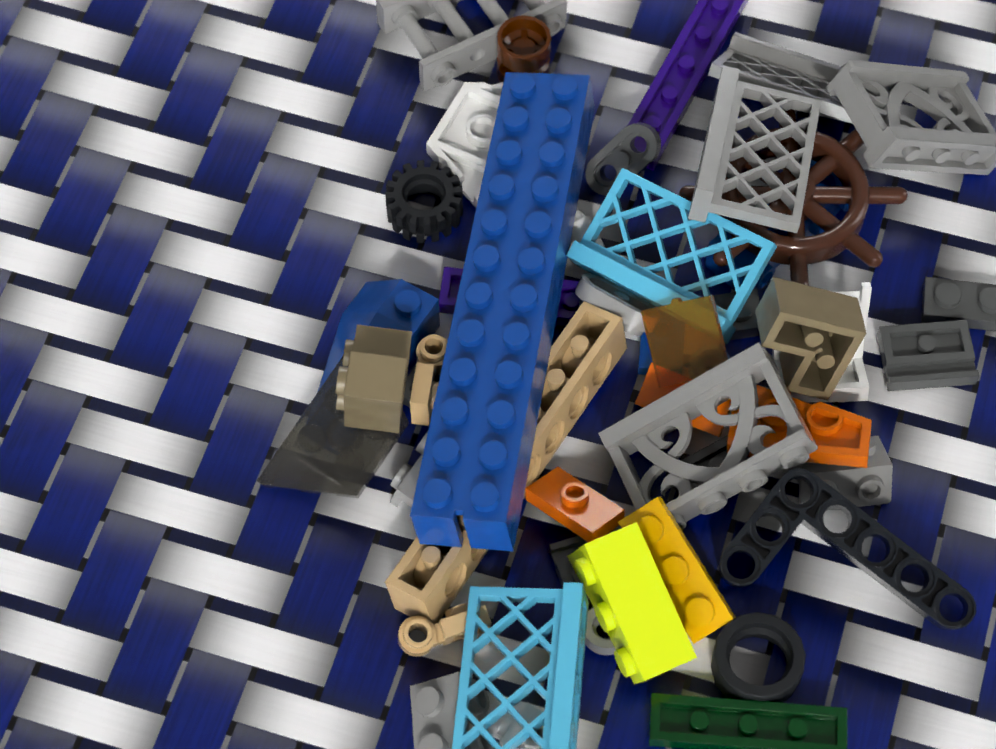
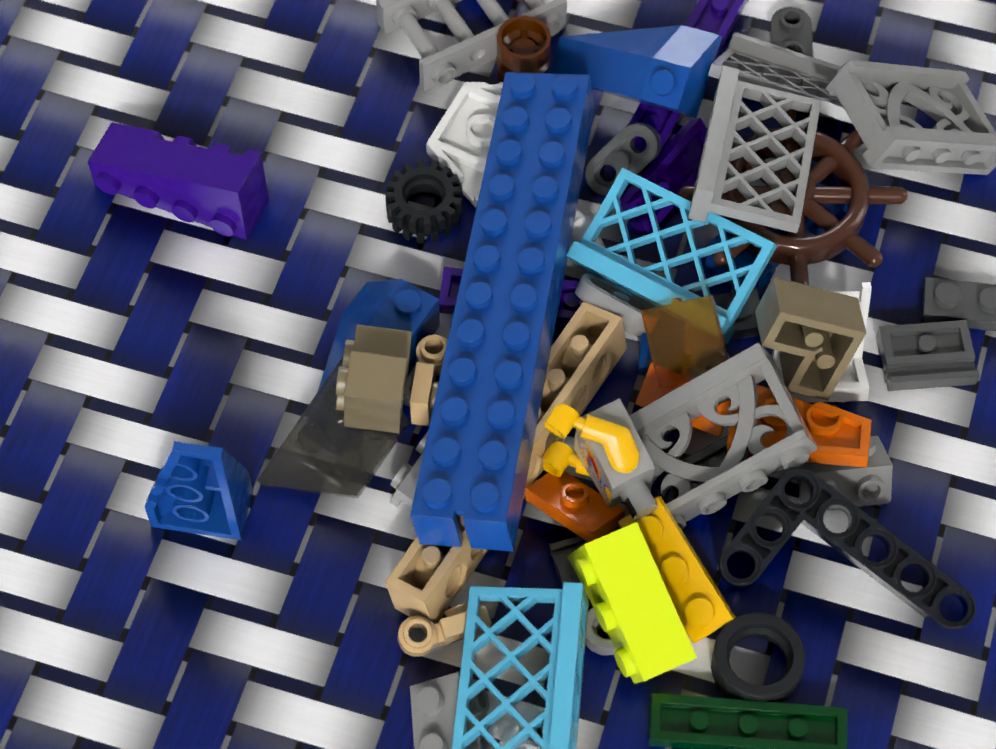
none -> dark purple wedge [88,122,269,240]
none -> blue wedge [145,441,253,540]
none -> torso [542,398,658,520]
none -> blue wedge [549,25,722,118]
none -> dark purple plate [620,118,707,235]
none -> dark grey plate [769,7,813,57]

